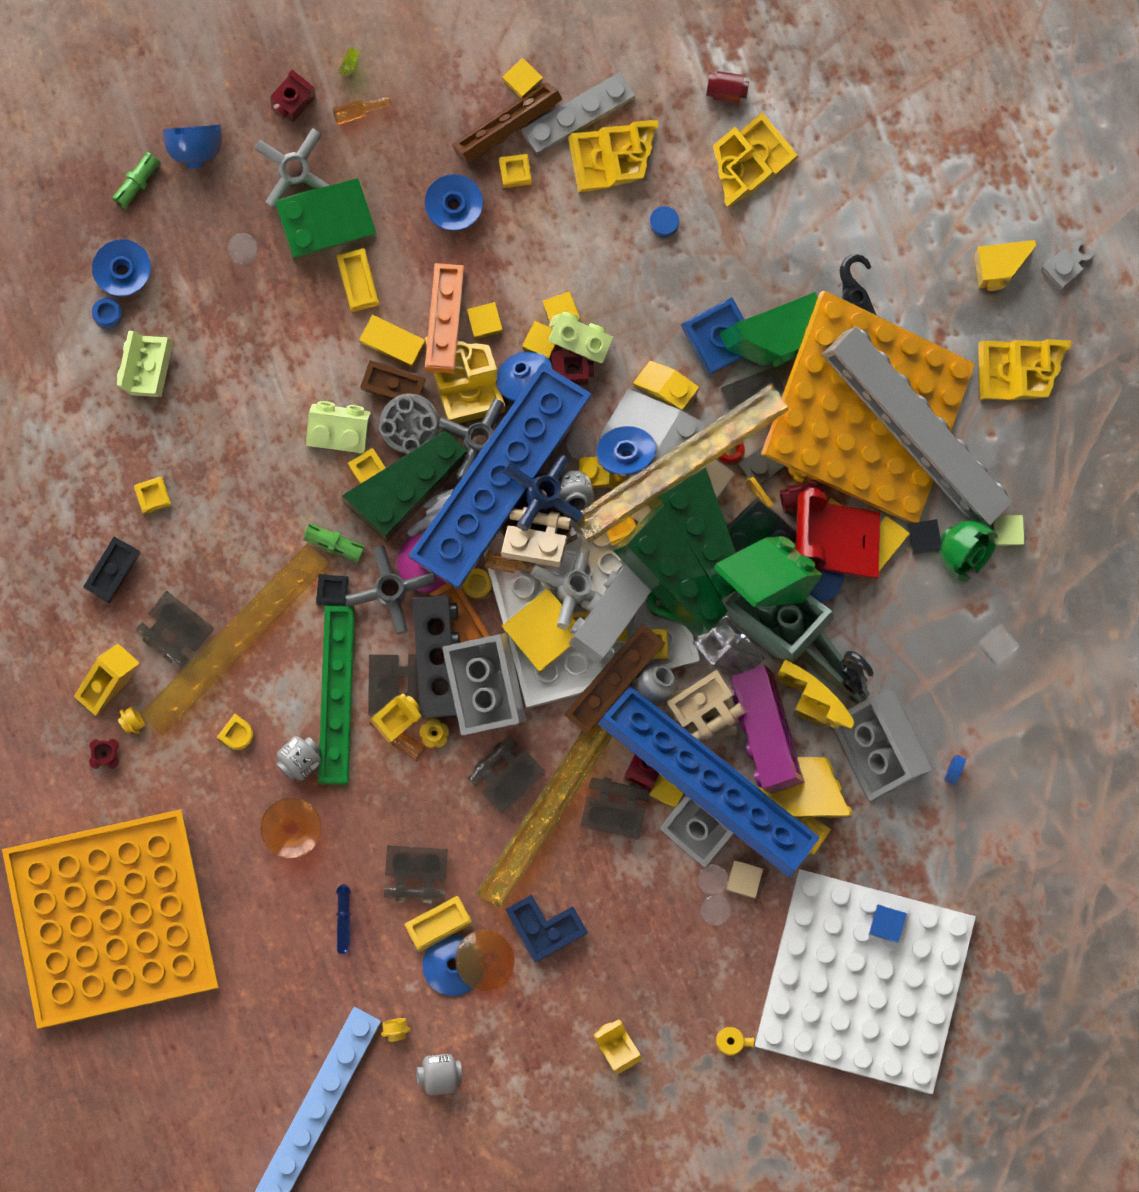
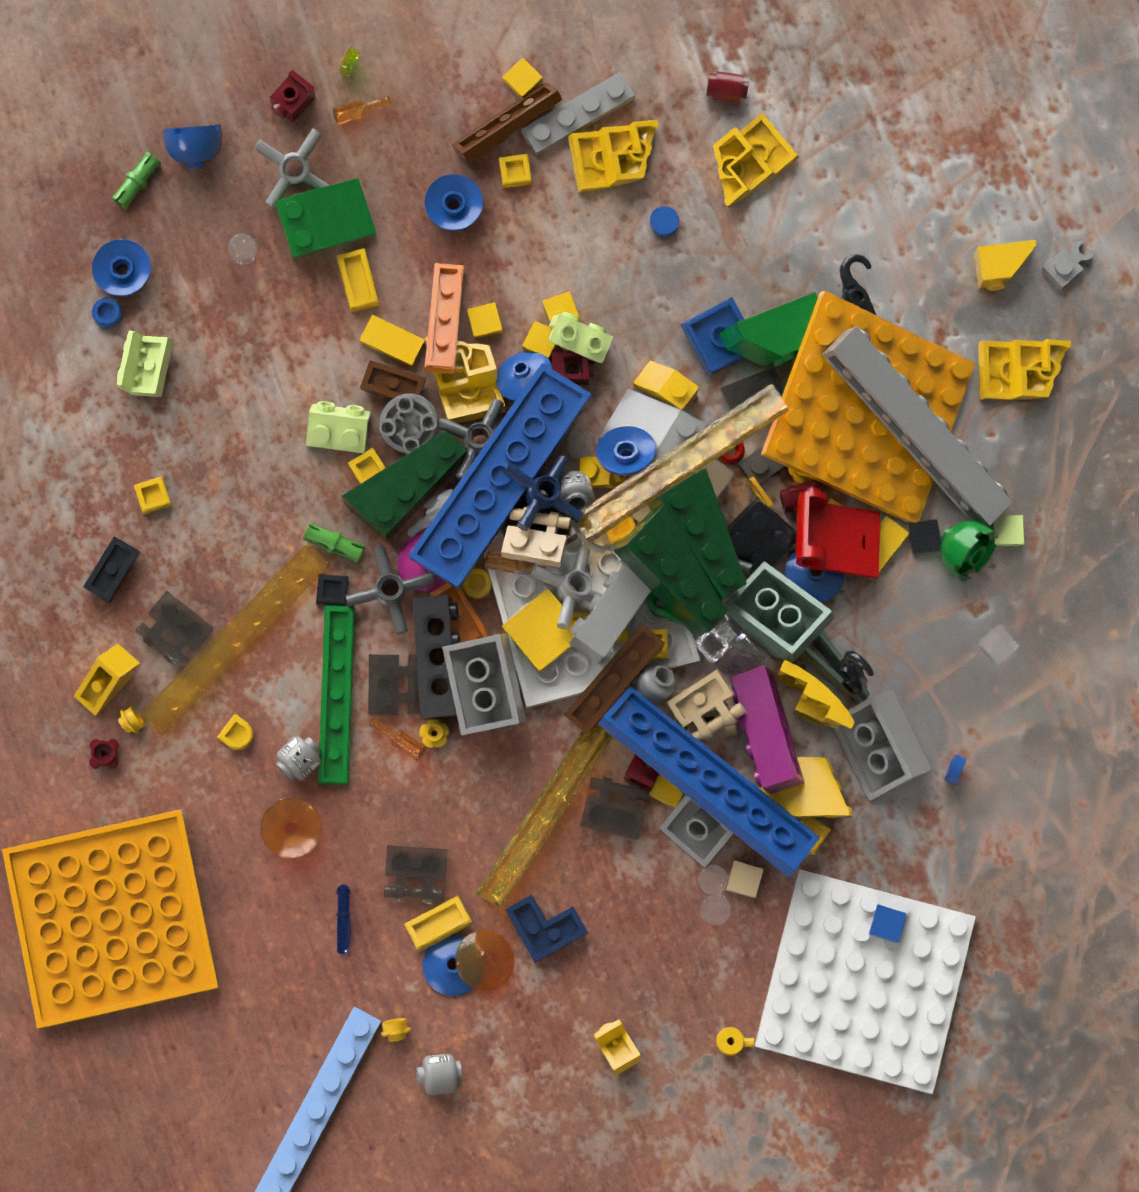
yellow bracket [370,694,422,743] -> none
clear smoke plate [467,736,546,814] -> none
green slope [714,536,822,607] -> none

